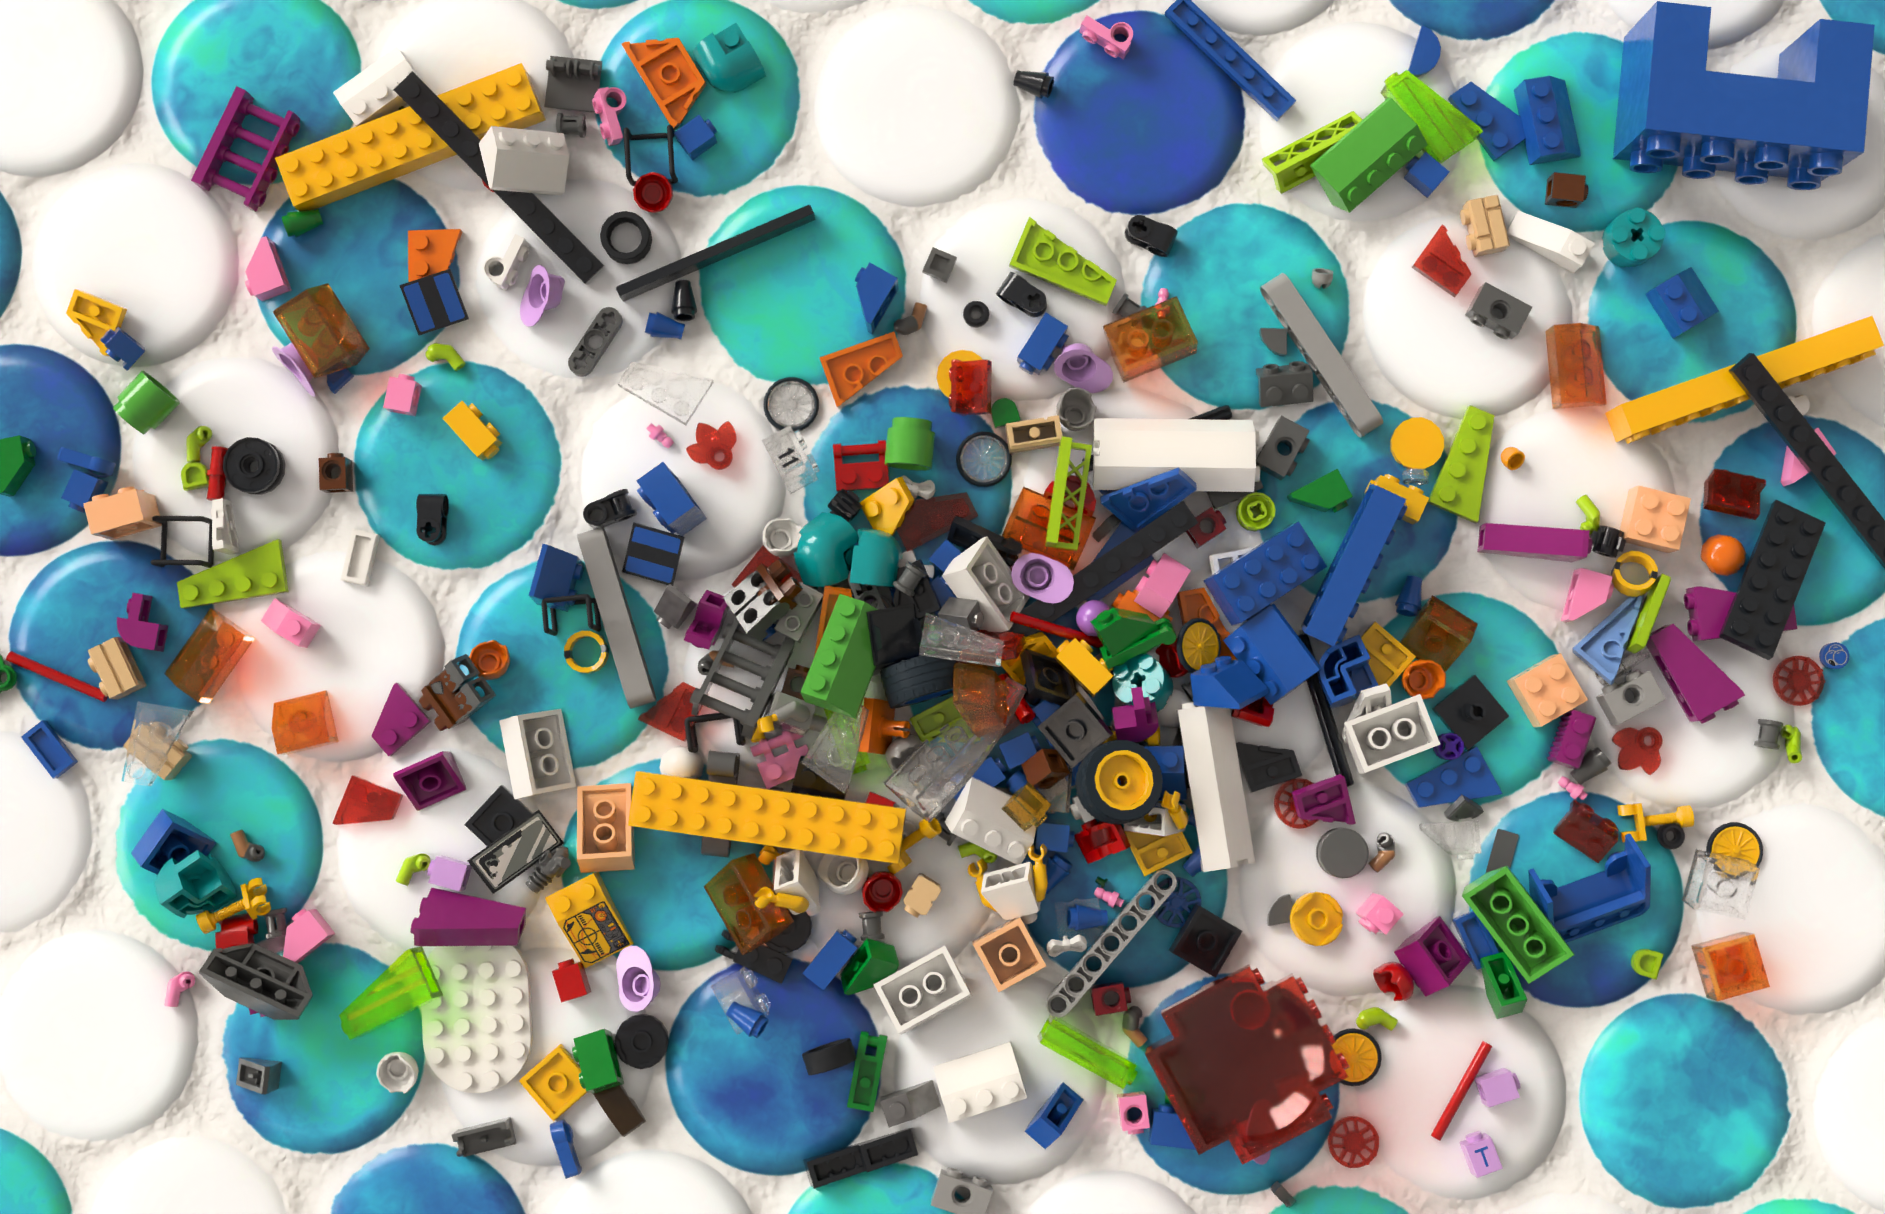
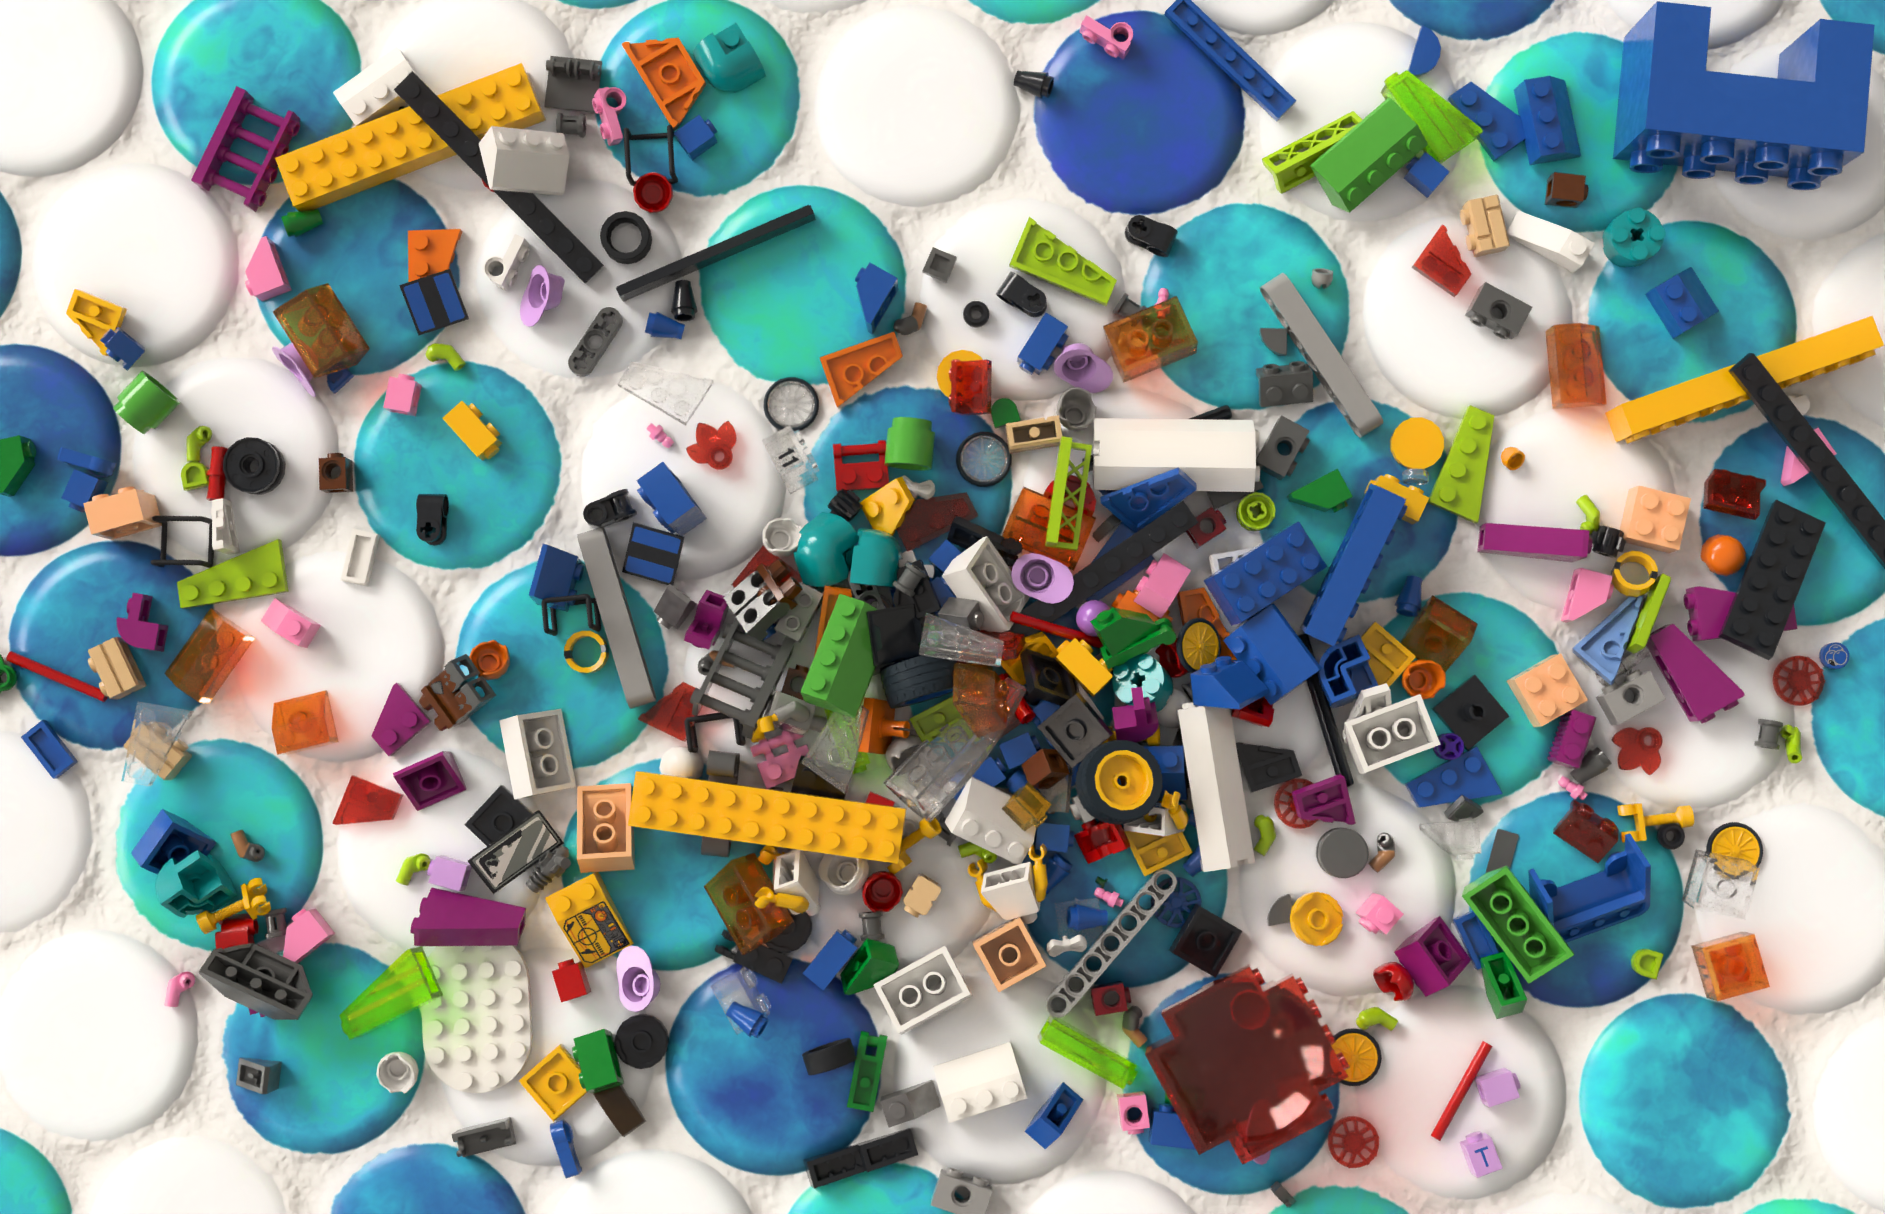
none -> lime arm [1253,815,1276,856]

